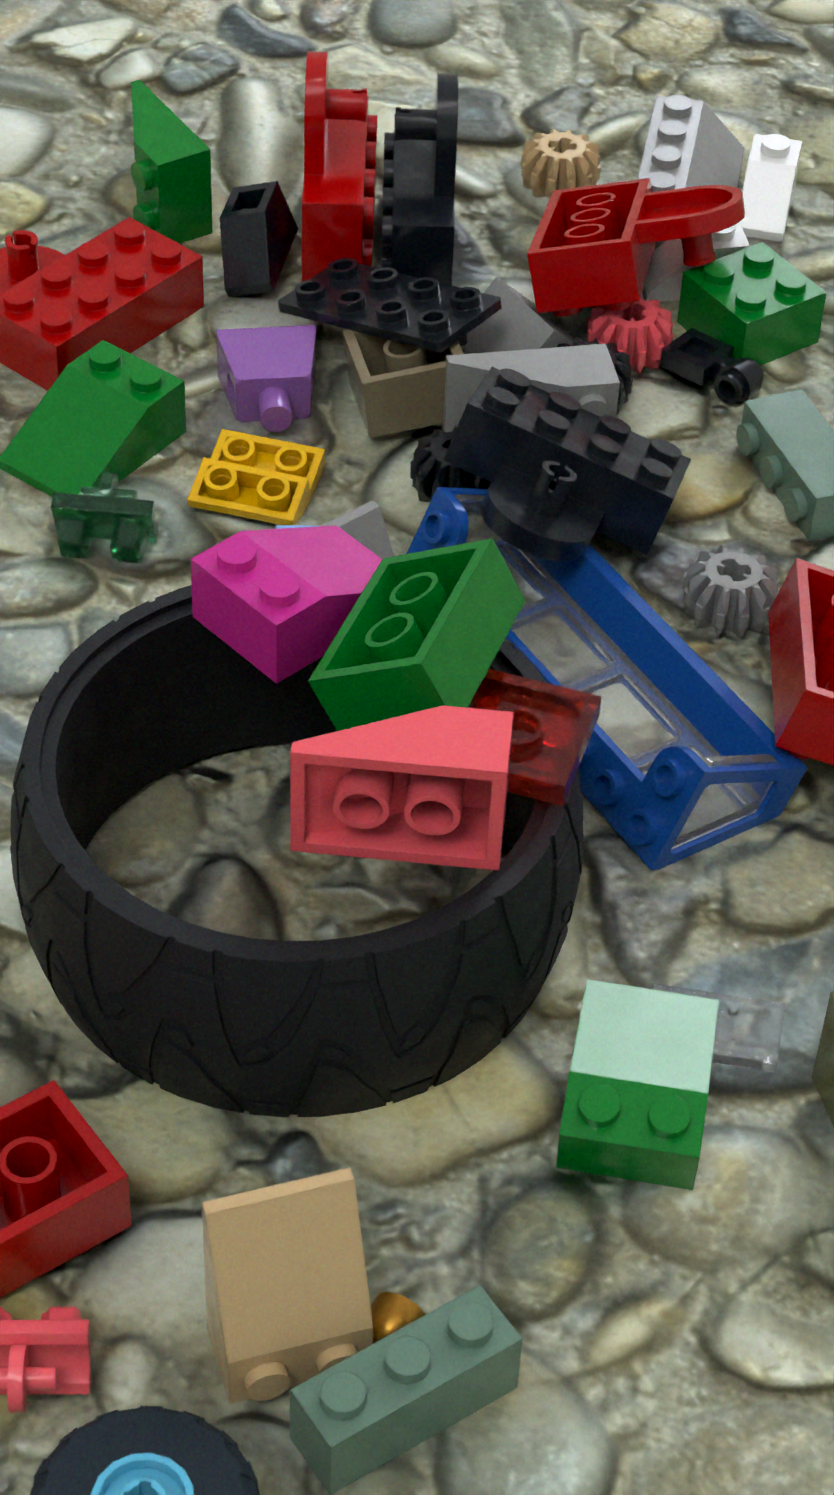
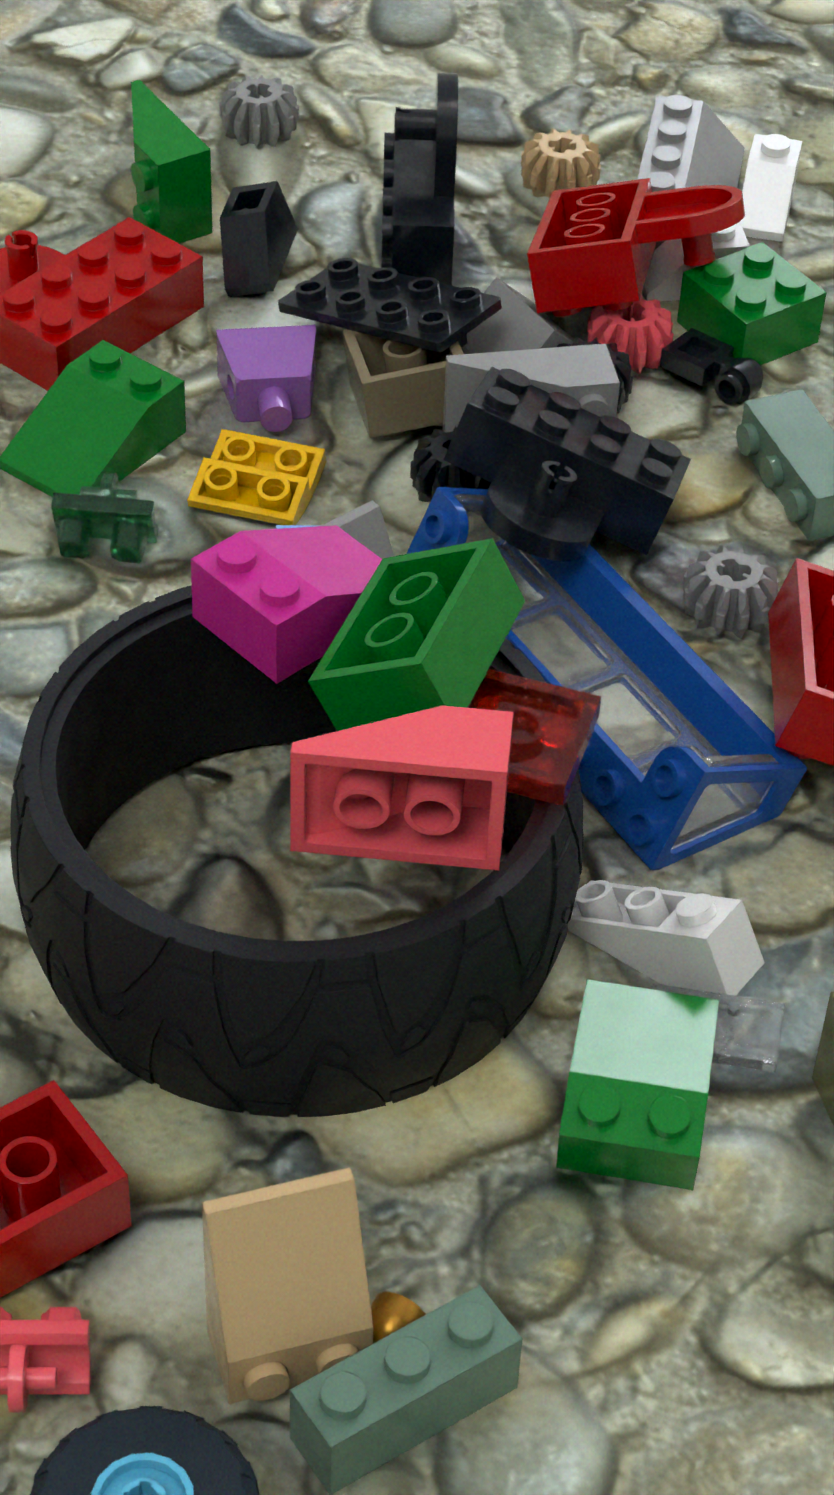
red brick [302,51,378,282] -> none
none -> light grey gear [220,75,299,148]
none -> white slope [567,880,765,1002]

